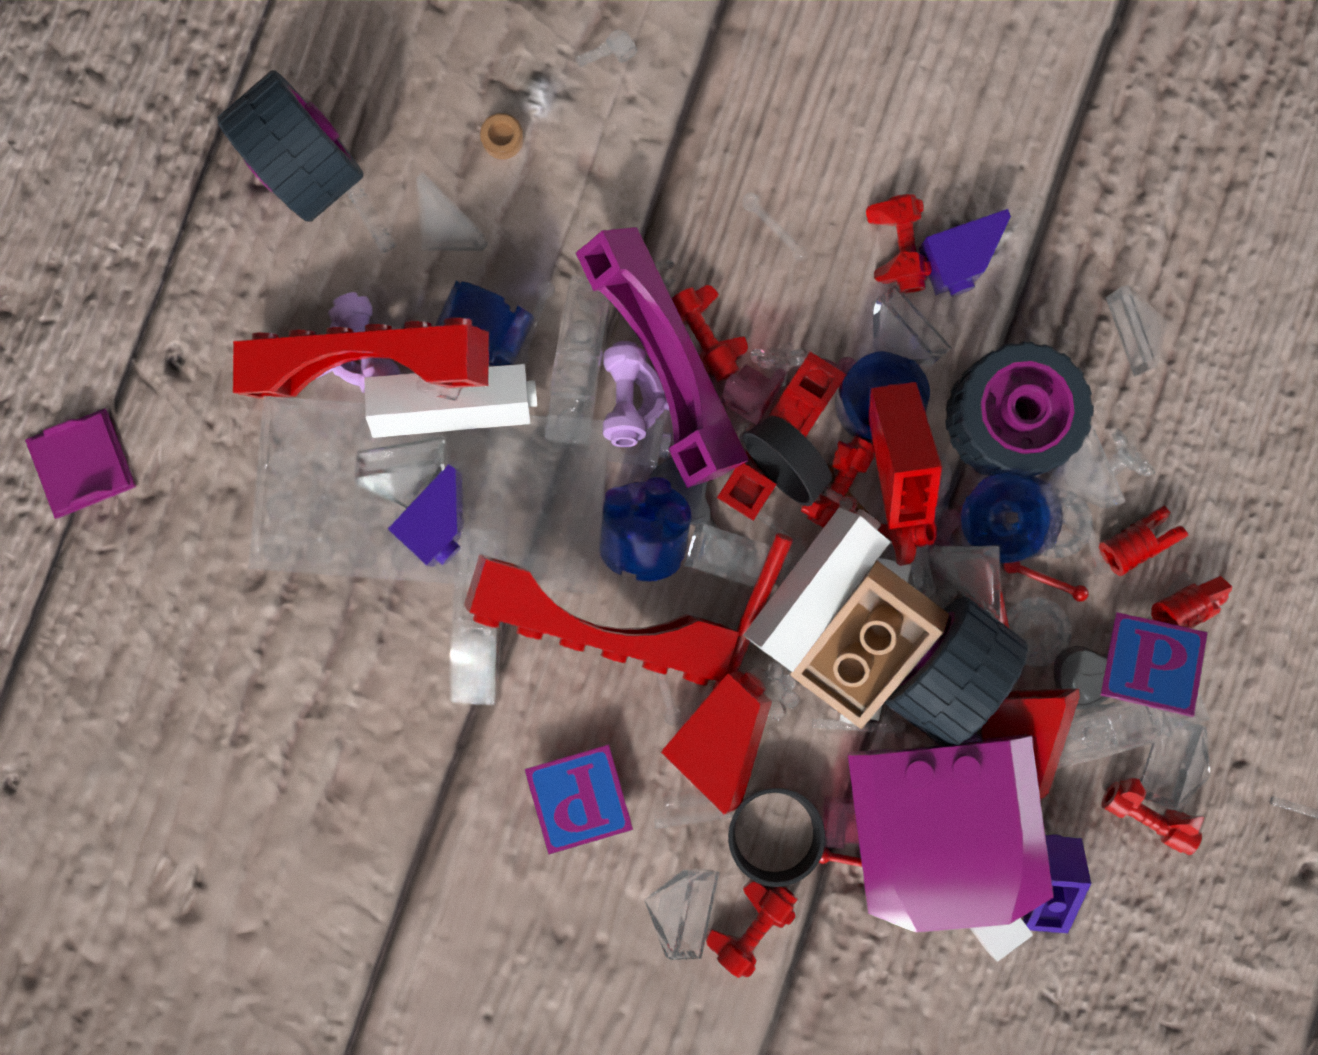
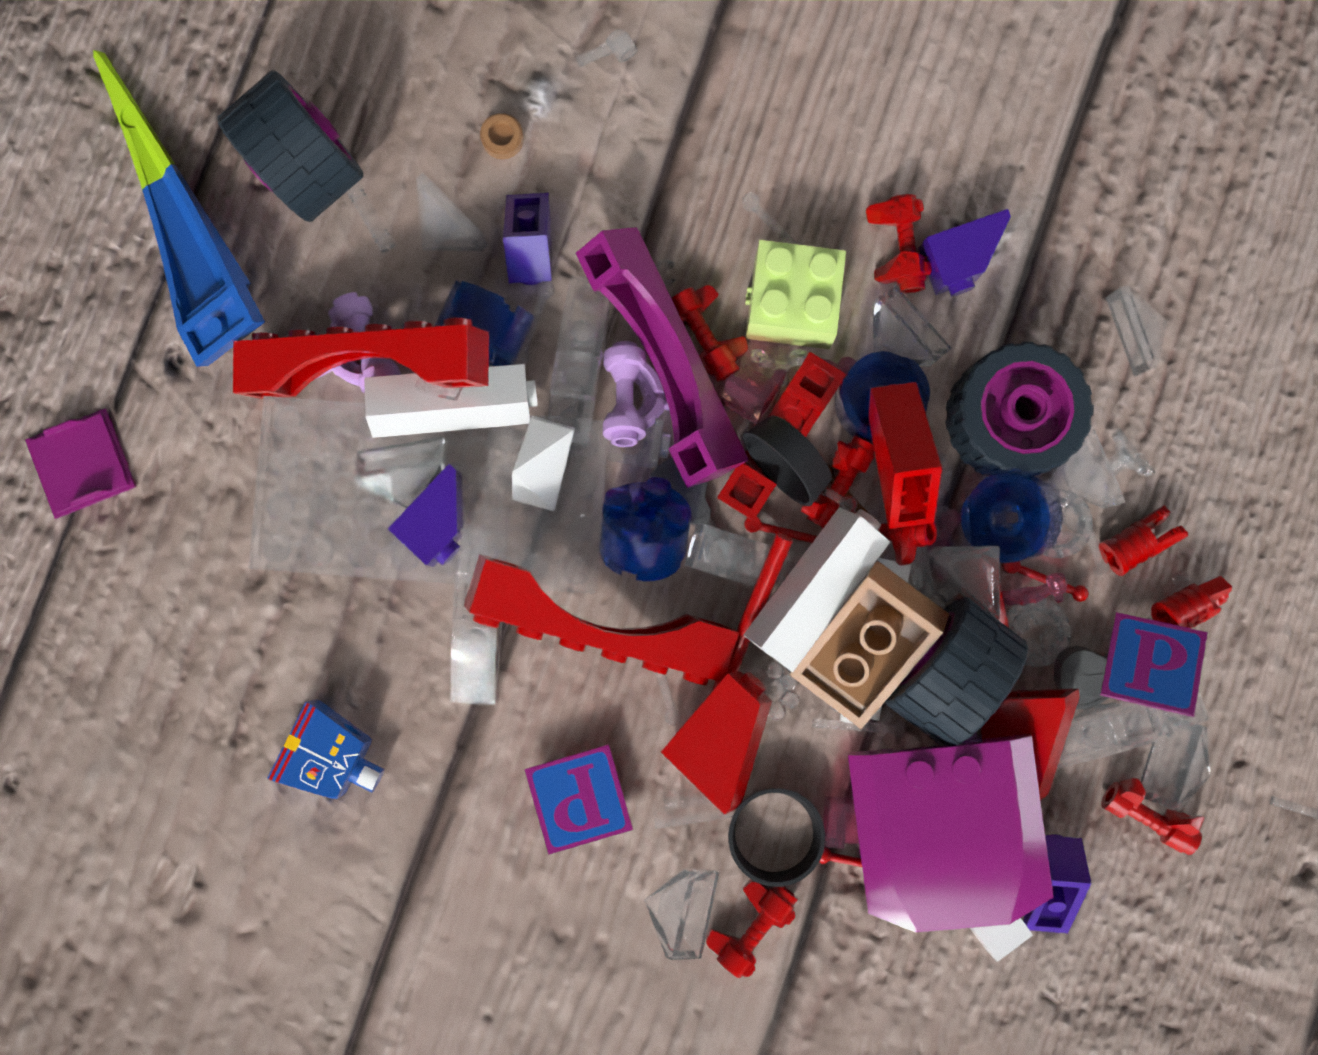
none -> blue plate [93,50,265,367]
none -> blue torso [267,699,385,799]
none -> dark purple slope [503,193,553,285]
none -> white slope [512,416,575,511]
none -> red hinge [744,516,817,543]
none -> yellowish green brick [745,240,846,350]
none -> clear pink piece [1002,573,1068,606]

